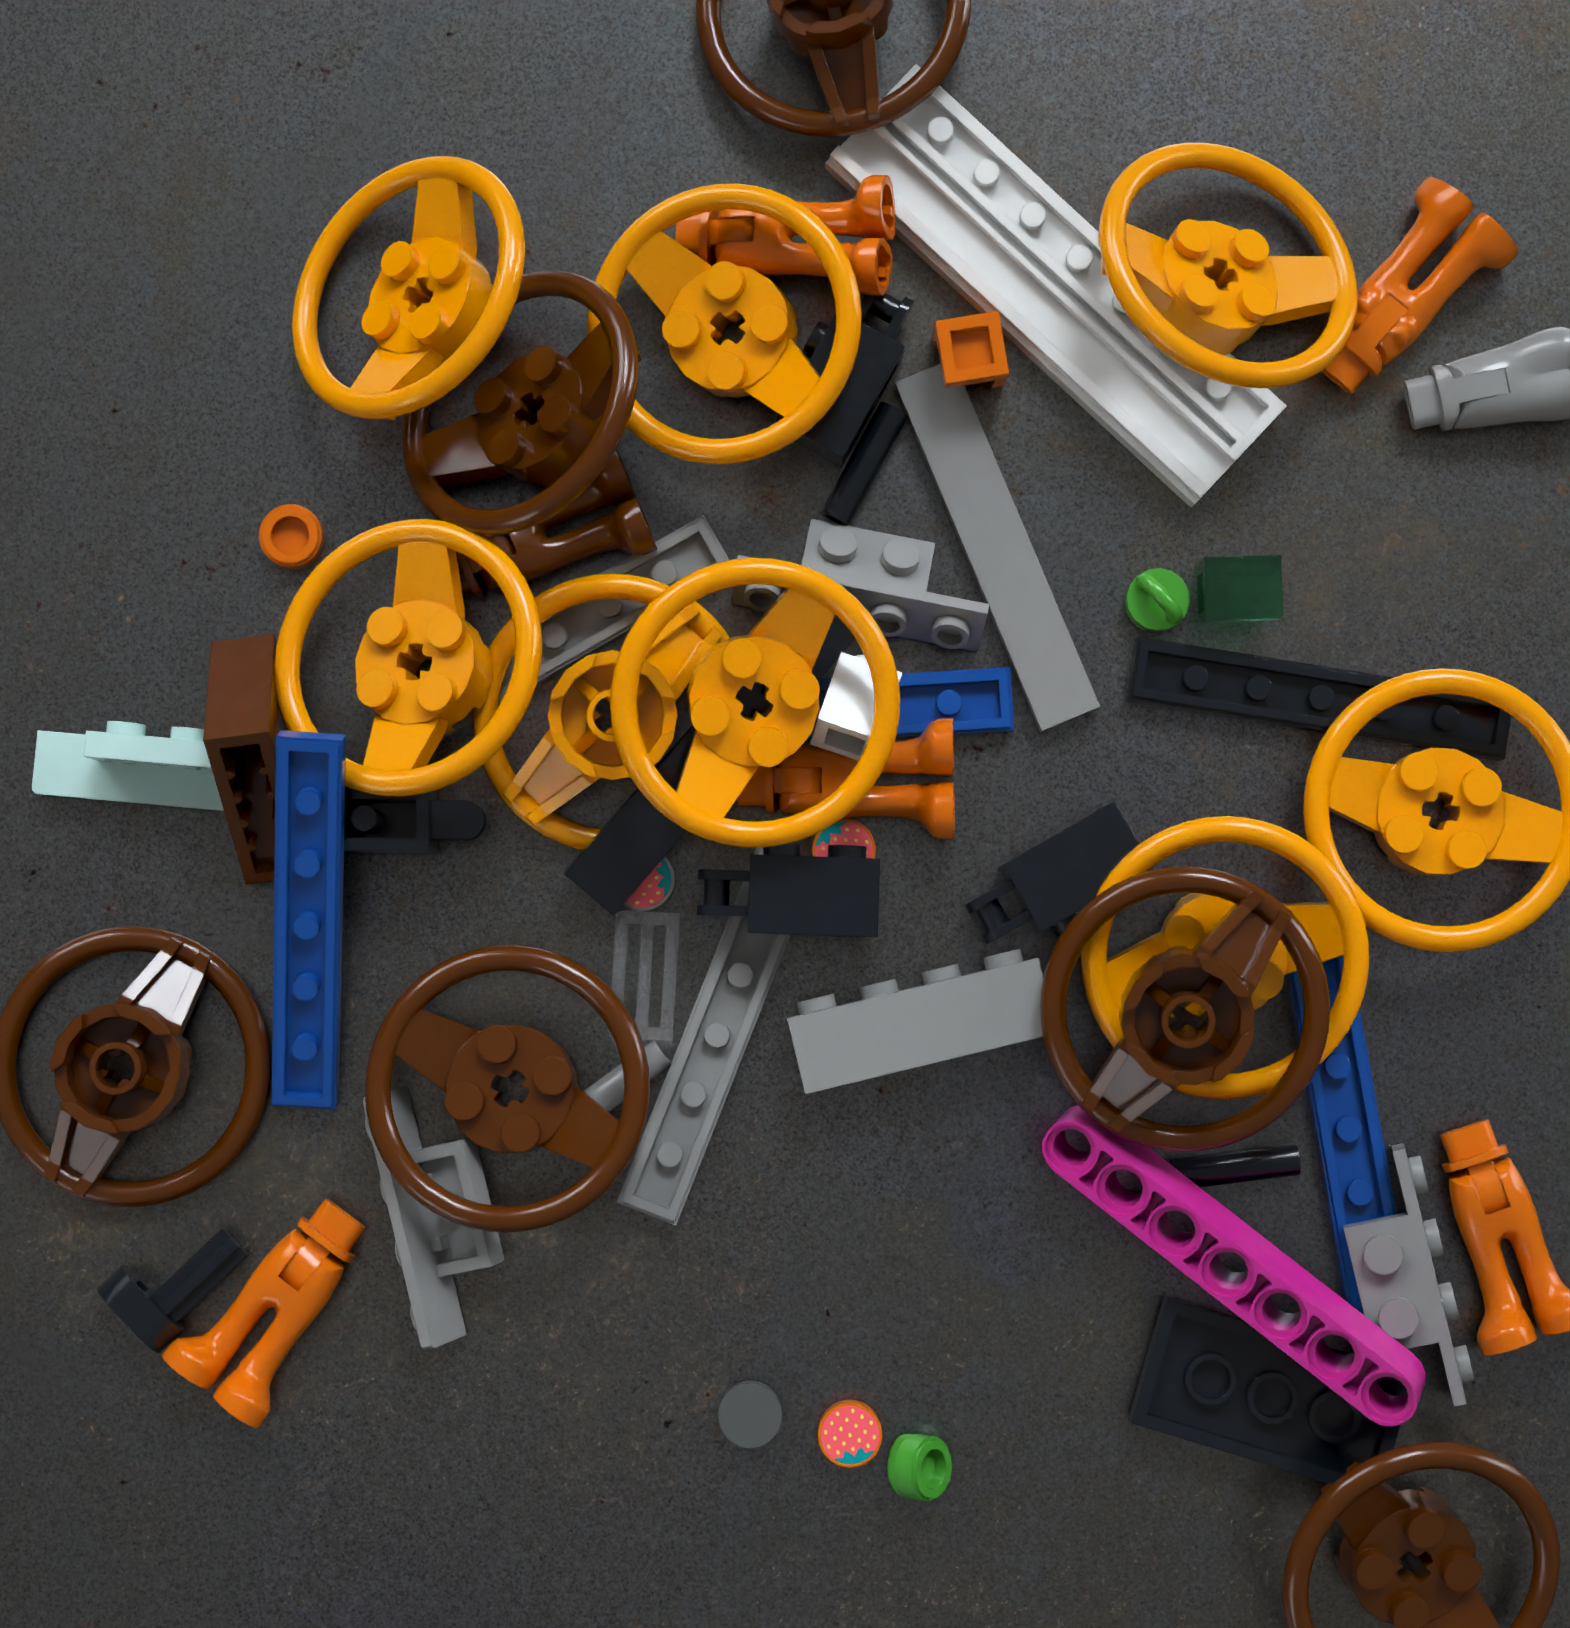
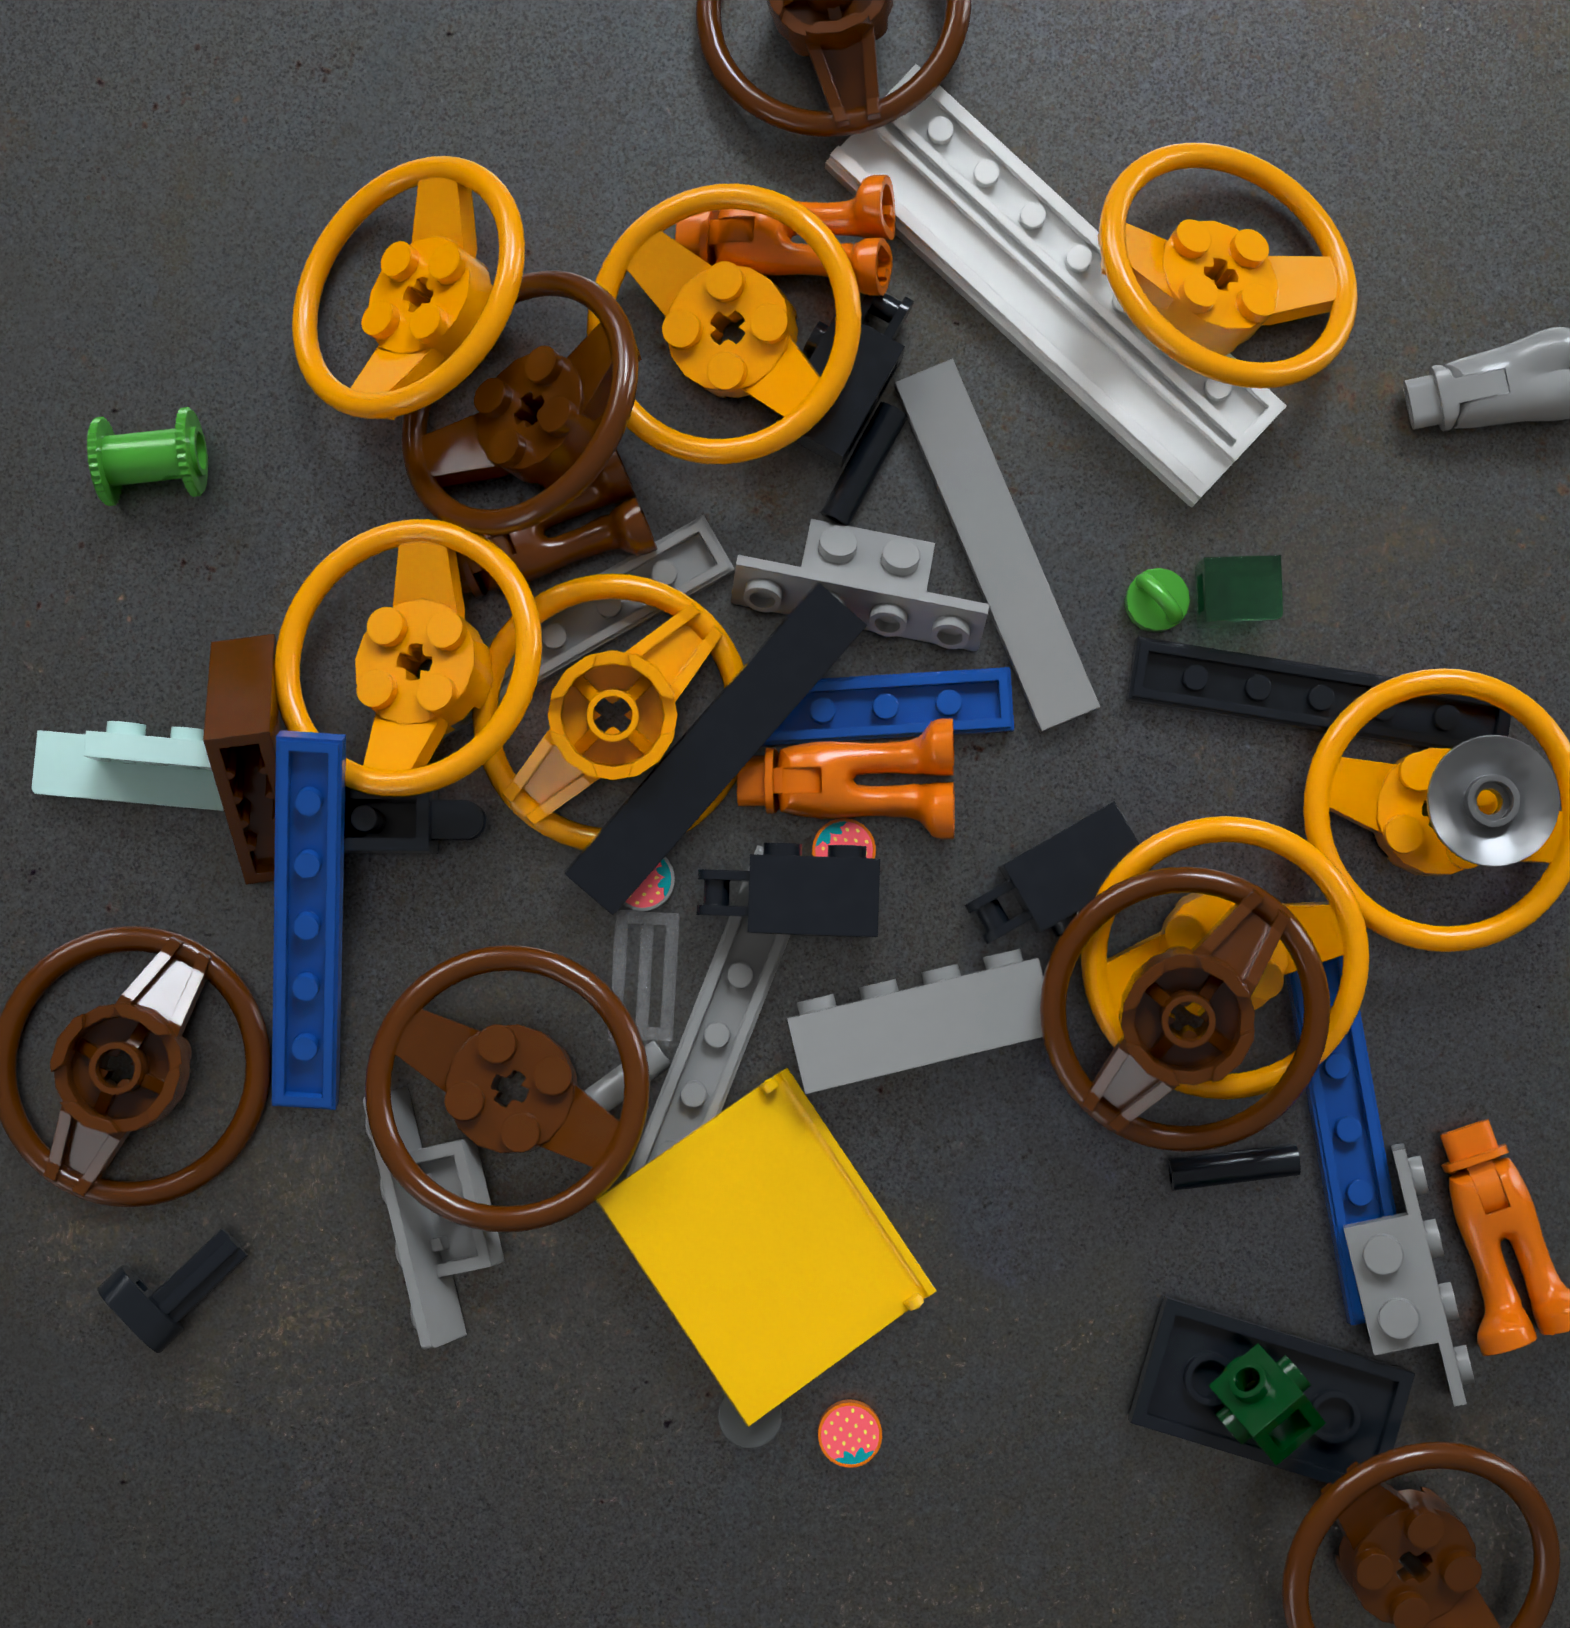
orange piece [162,1198,366,1428] -> none
orange tile [259,504,325,570] -> none
light orange piece [610,558,900,848] -> none
white brick [810,652,902,761] -> none
bright green tile [887,1434,952,1502] -> none
orange panel [932,311,1009,389] -> none
dark pink beam [1042,1105,1426,1427] -> none
orange piece [1321,177,1518,394] -> none
none -> bright green hose [87,407,208,506]
none -> yellow container [596,1068,936,1426]
none -> dark green brick [1208,1343,1326,1466]
none -> flat silver dish [1427,735,1560,867]

